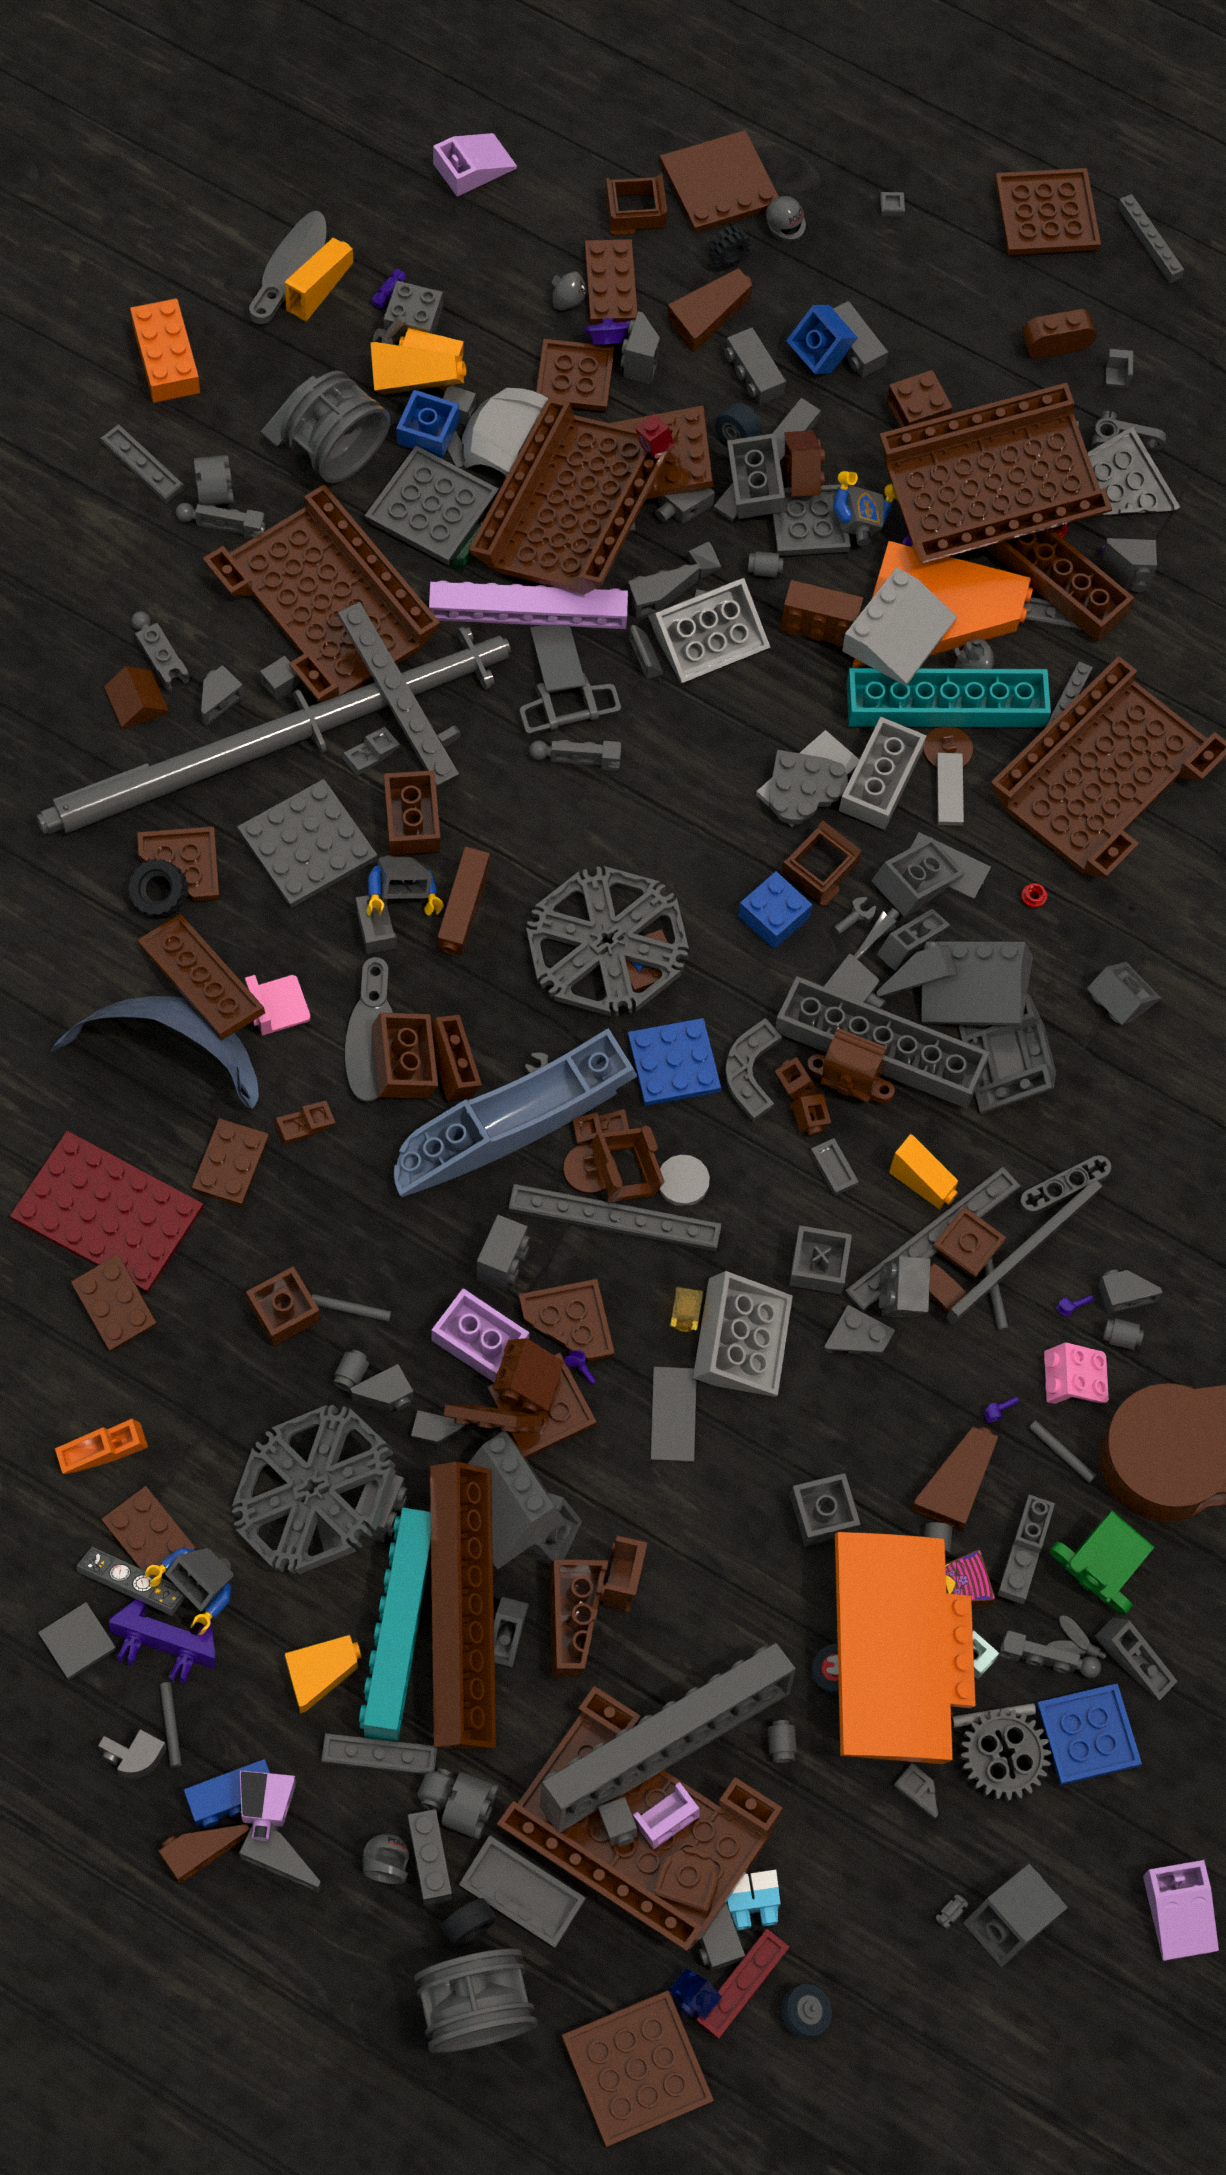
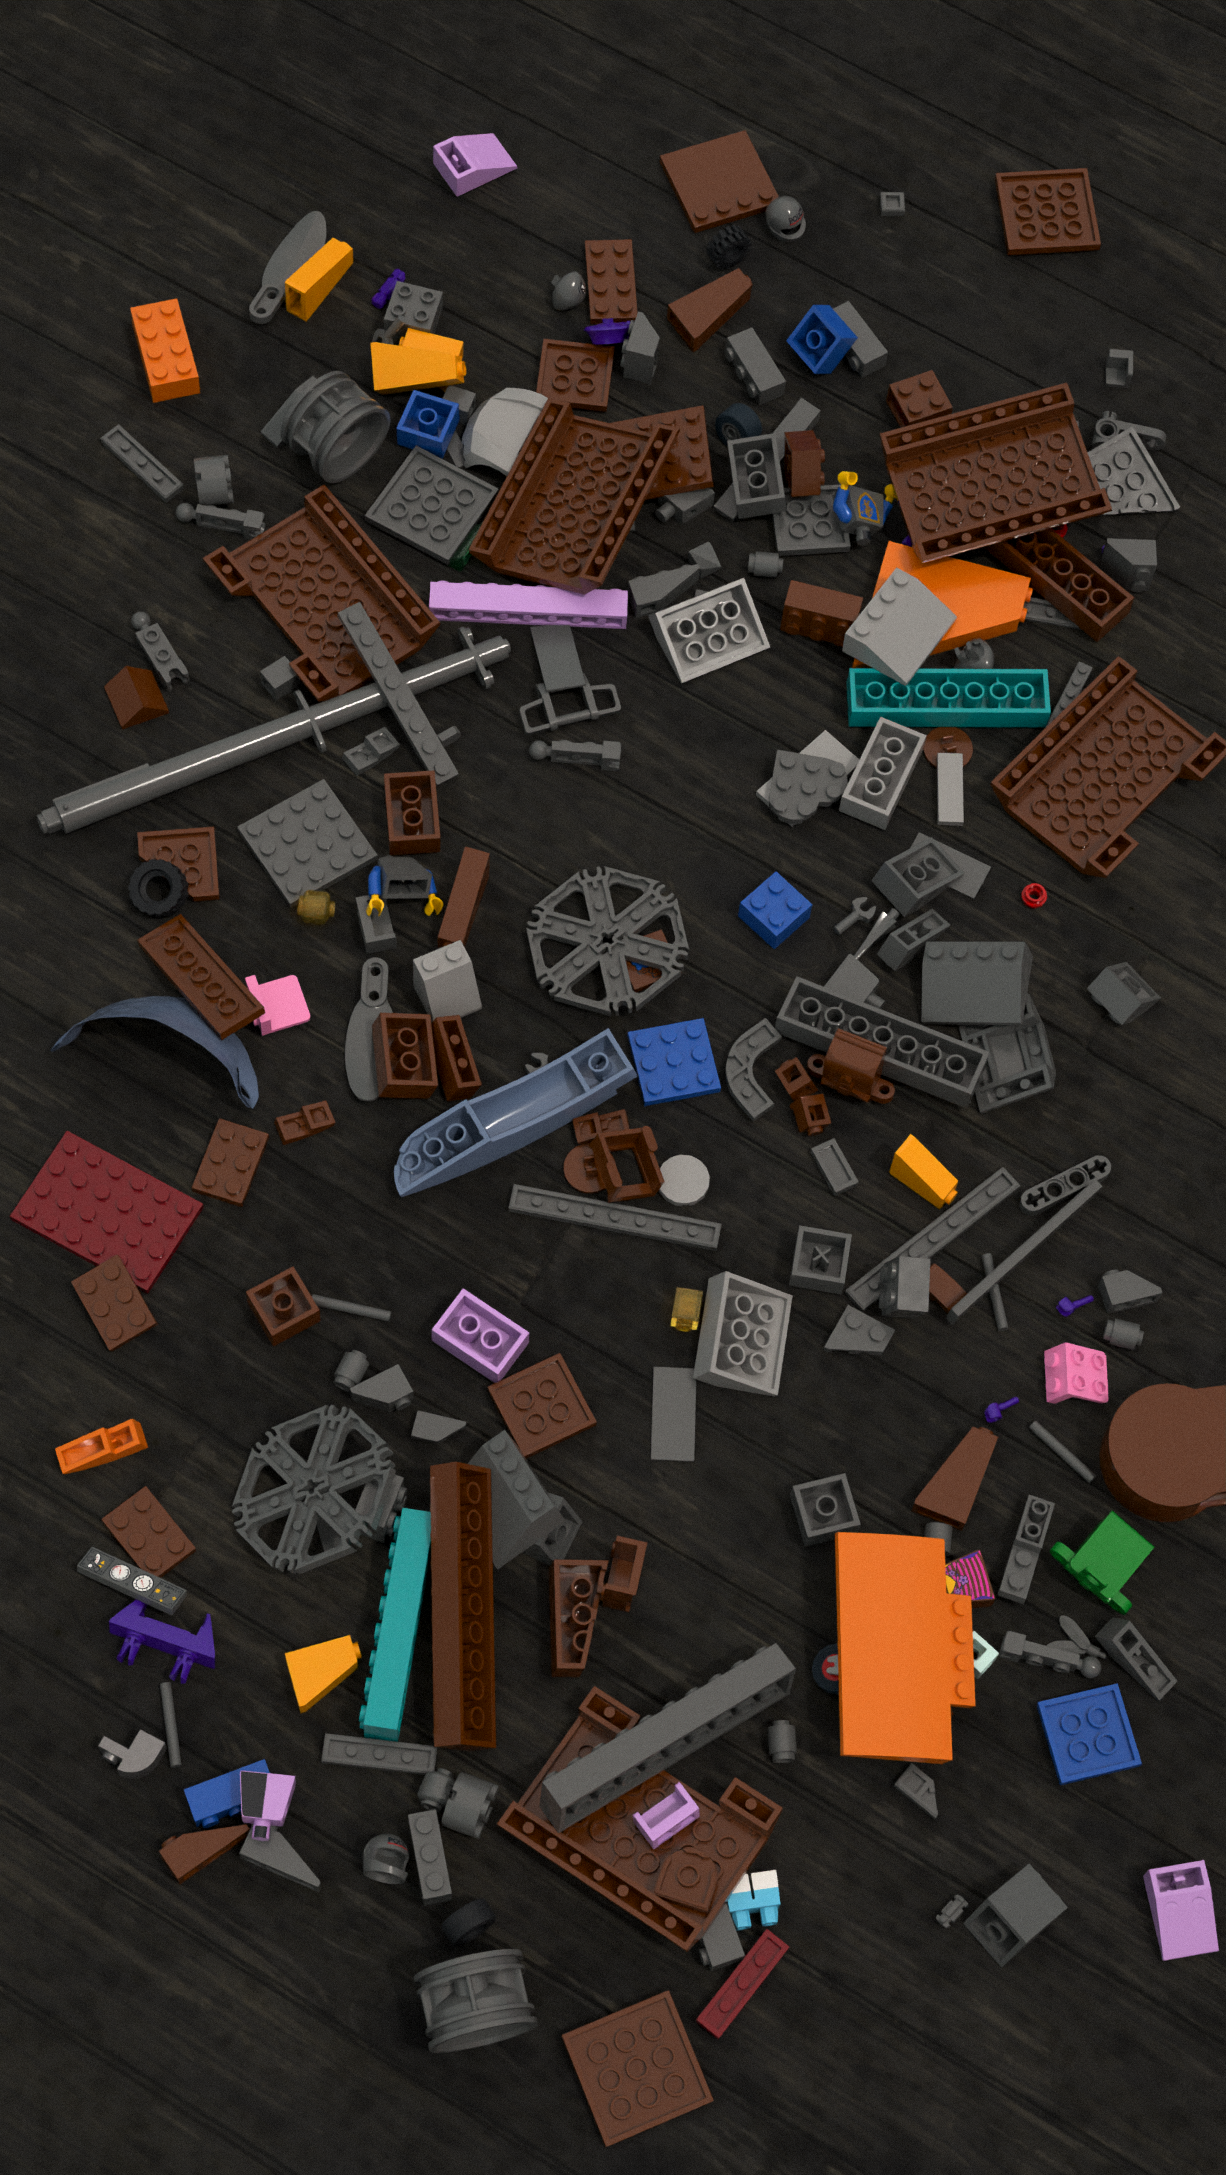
dark grey tile [38,1602,116,1680] -> none
dark grey torso [145,1548,233,1635] -> none
dark grey slope [201,665,244,726] -> none
reddish brown plate [444,1404,543,1432] -> none
dark grey slope [459,1835,588,1948] -> none
dark grey brick [476,1215,530,1291] -> none
reddish brown brick [493,1338,564,1414] -> none
dark grey slope [494,1597,529,1667] -> none
reddish brown plate [518,1279,615,1362] -> none
dark purple hand [565,1350,596,1384] -> none
dark grey brick [598,1797,638,1847] -> none
reddish brown piece [605,173,667,236] -> none
dark grey slope [629,625,663,679] -> none
dark red brick [635,414,674,460] -> none
clear blue brick [669,1969,722,2020] -> none
reddish brown piece [781,820,862,906] -> none
black wheel [781,1984,832,2038] -> none
dark grey slope [877,942,957,997] -> none
reddish brown tile [932,1207,1007,1279] -> none
light grey bar [952,1703,1036,1728] -> none
dark grey gear [959,1708,1051,1802] -> none
reddish brown brick [1022,309,1097,359] -> none
dark grey piece [1117,194,1184,283] -> none
none -> clear yellow head [297,890,335,924]
none -> light grey slope [413,940,482,1022]

